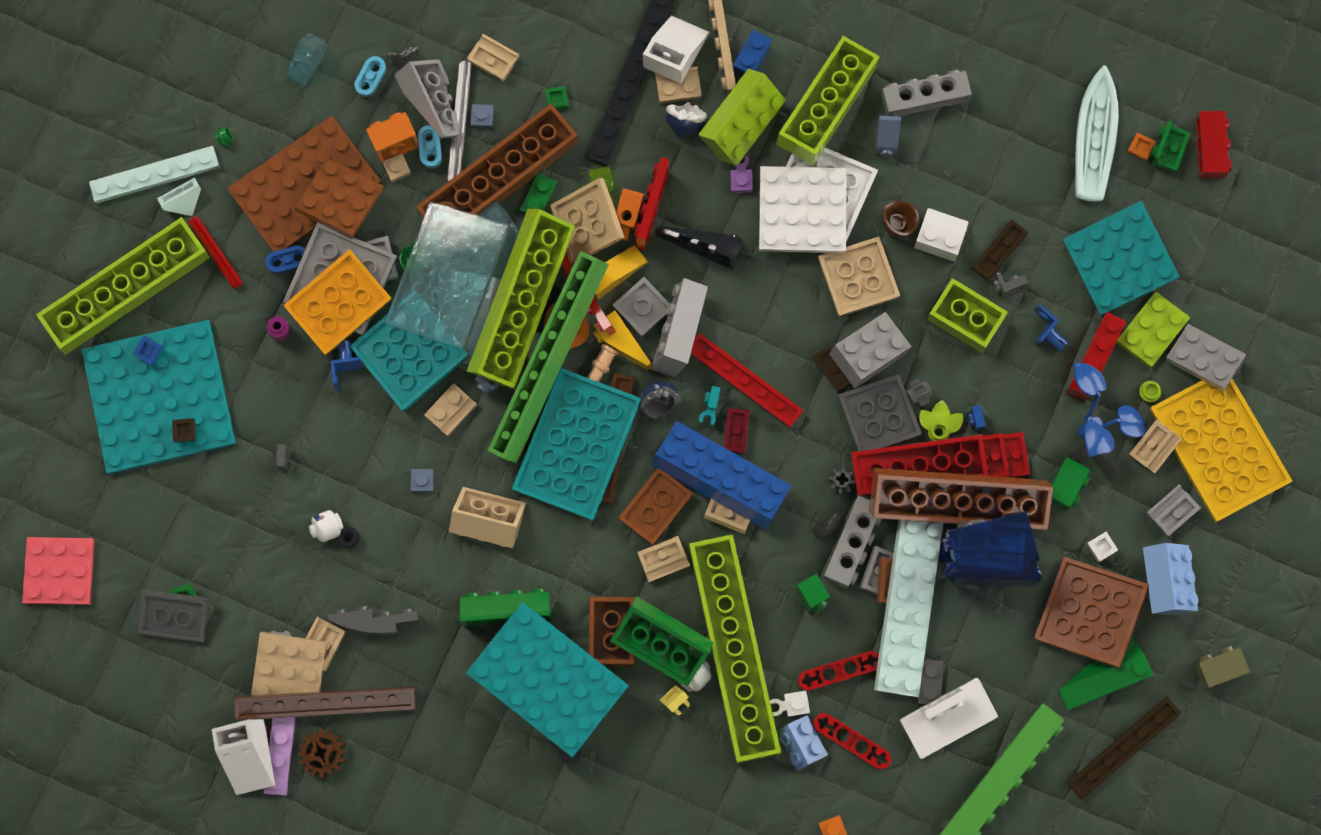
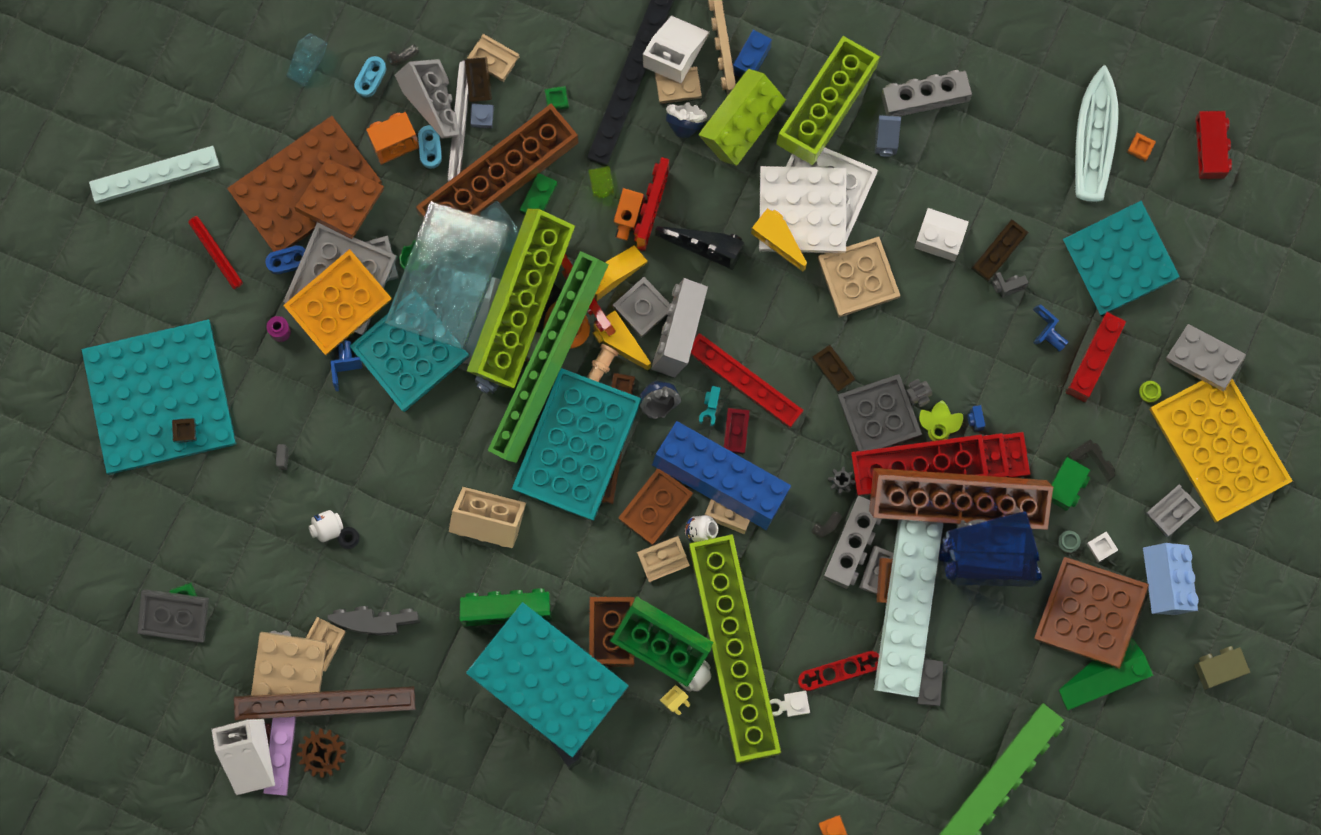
coral plate [22,537,95,605] -> none
lime brick [36,217,210,355] -> none
blue plate [133,335,164,366] -> none
light aqua slope [157,178,201,216] -> none
green plate [215,126,233,147] -> none
tan plate [383,153,411,182] -> none
sand blue plate [411,469,434,492] -> none
tan plate [424,383,477,437] -> none
tan plate [550,178,625,264] -> none
medium lavender plate [730,155,753,193] -> none
medium blue bracket [777,715,828,771] -> none
green brick [795,574,830,614] -> none
red beam [813,713,891,770] -> none
light grey brick [829,312,912,388] -> none
reddish brown helmet [882,201,919,237] -> none
white bracket [900,678,998,759] -> none
lime brick [927,278,1008,354] -> none
dark brown tile [1066,697,1182,800] -> none
blue plant [1072,363,1148,457] -> none
lime plate [1116,291,1190,369] -> none
tan plate [1130,420,1182,474] -> none
green bracket [1150,120,1191,173] -> none
none -> dark brown plate [464,57,492,102]
none -> white head [685,515,718,543]
none -> yellow slope [751,208,807,272]
none -> sand green plate [1058,531,1081,553]

